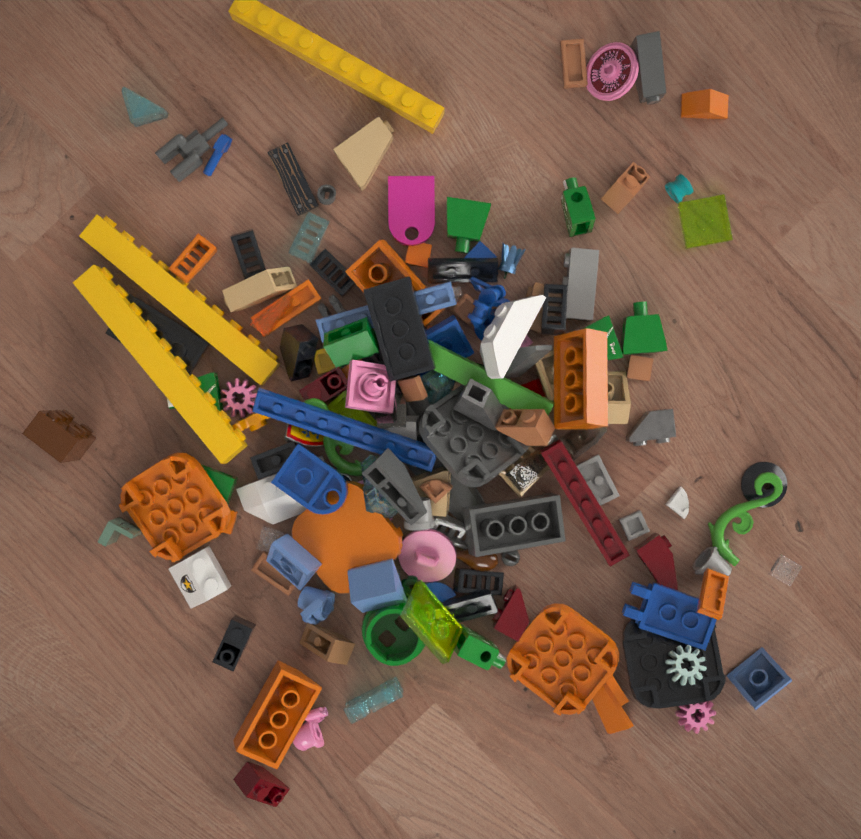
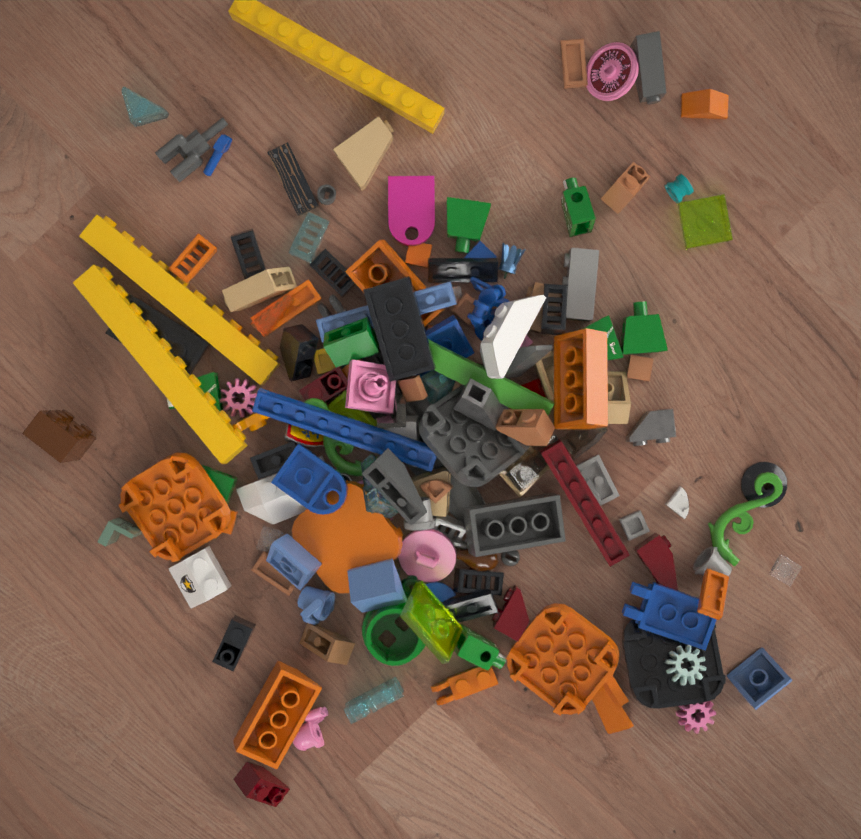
none -> orange hinge [431,666,498,706]

